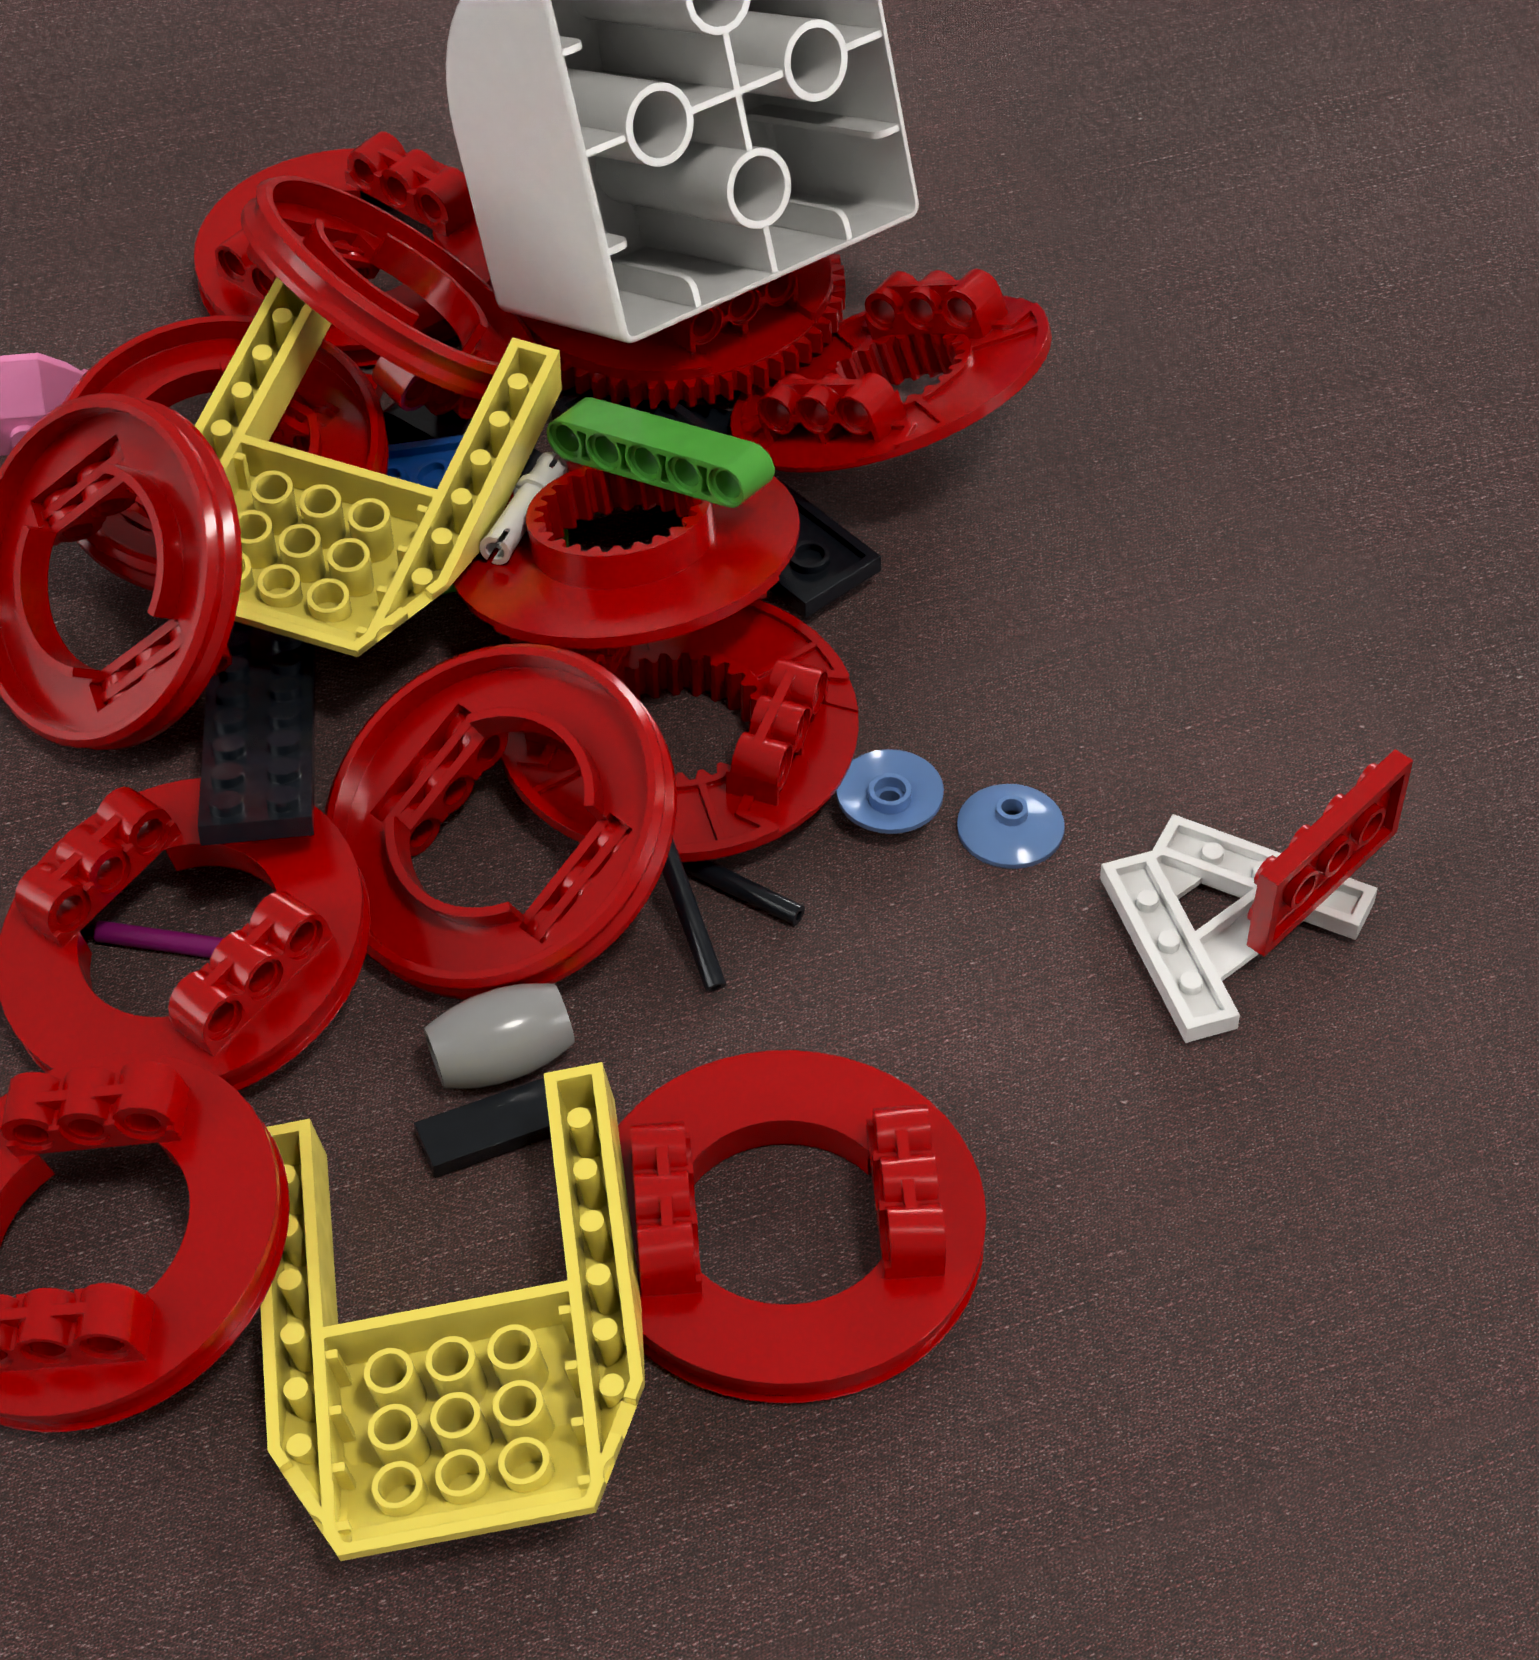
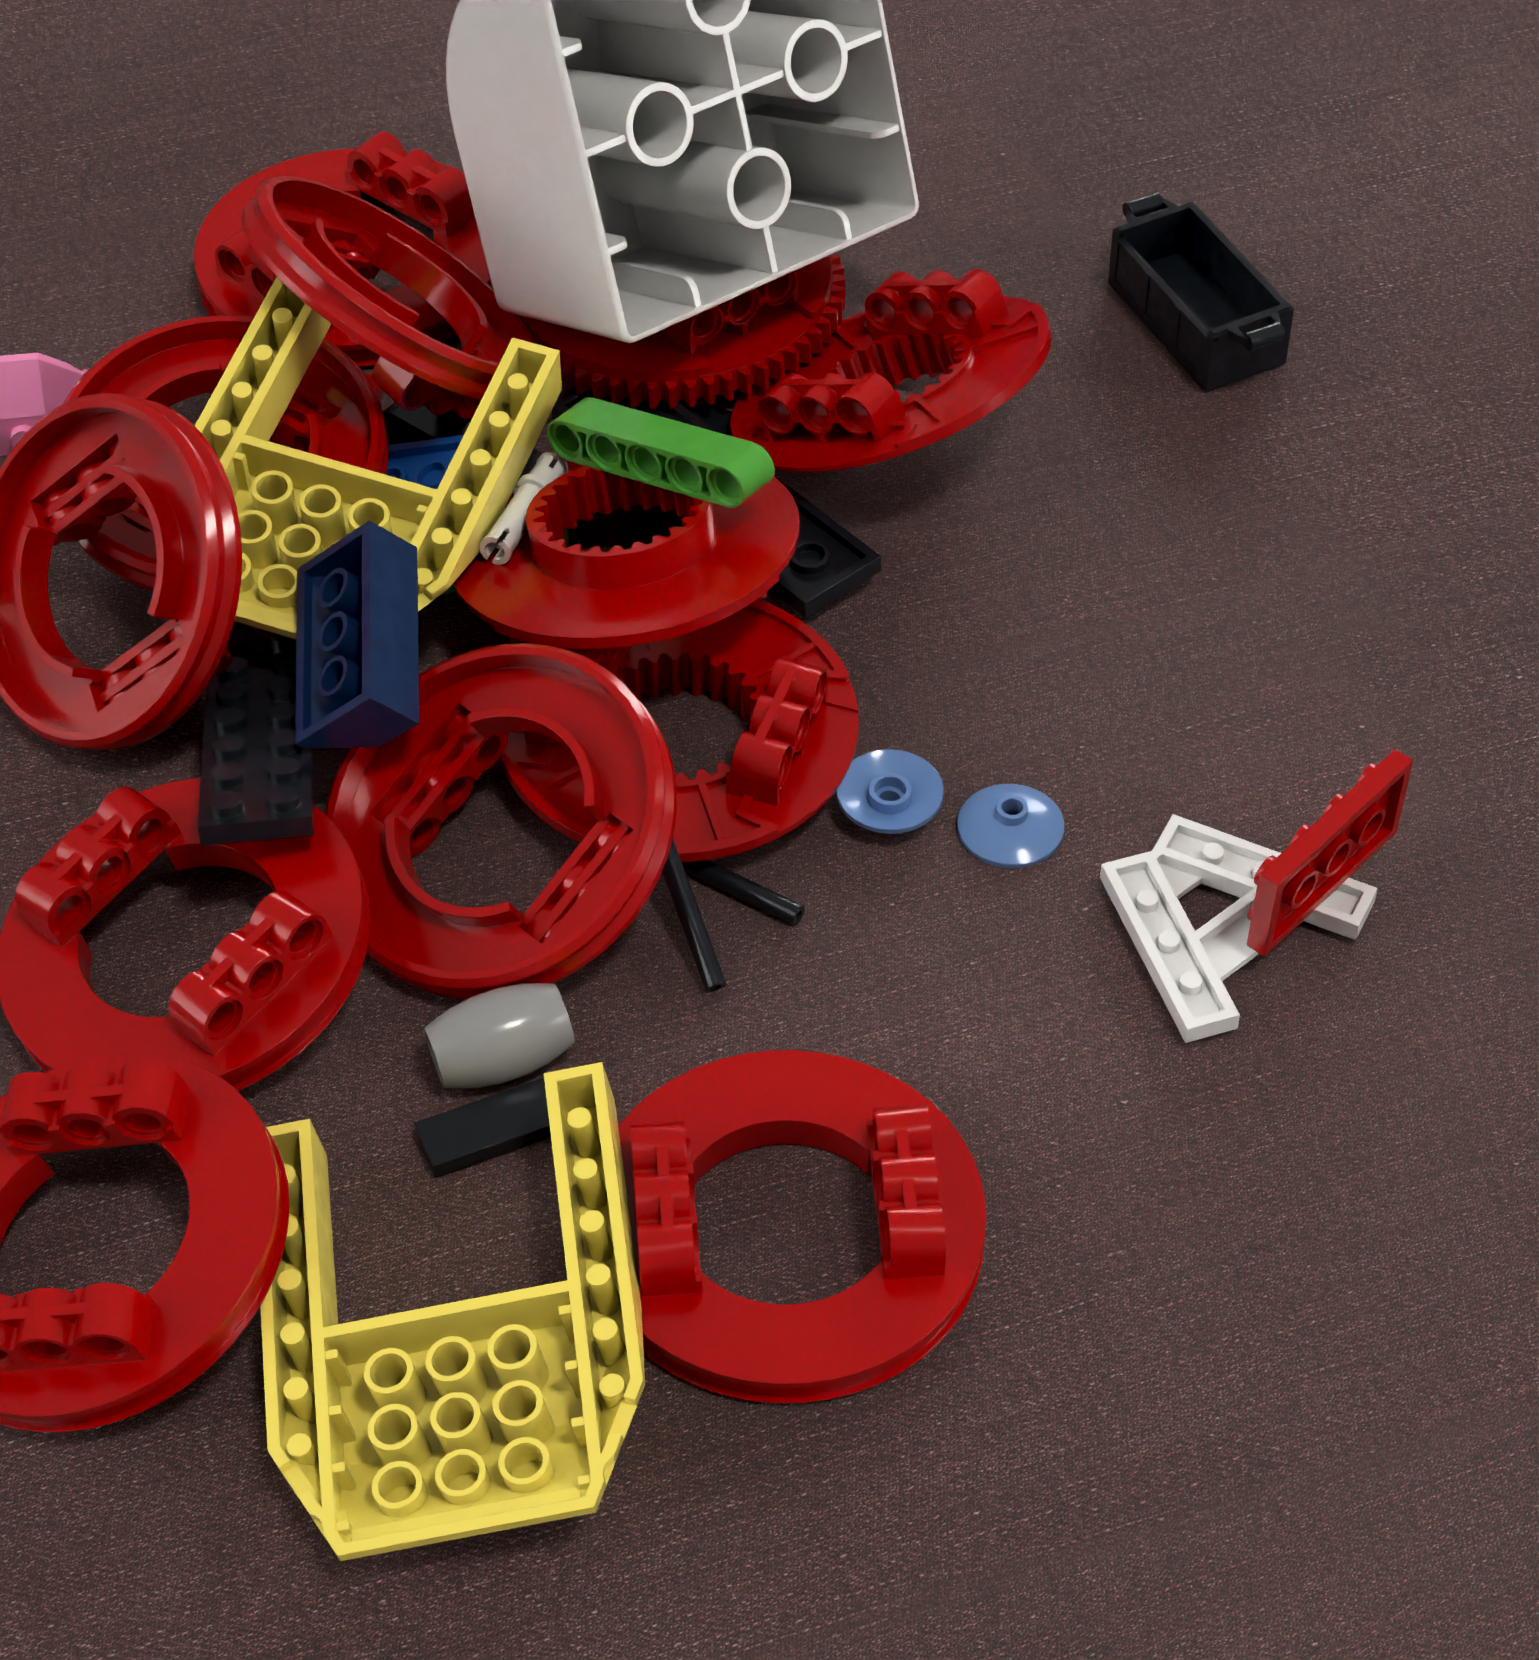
magenta piece [94,920,223,958] -> none
none -> dark blue slope [295,520,420,749]
none -> black container [1108,192,1294,392]

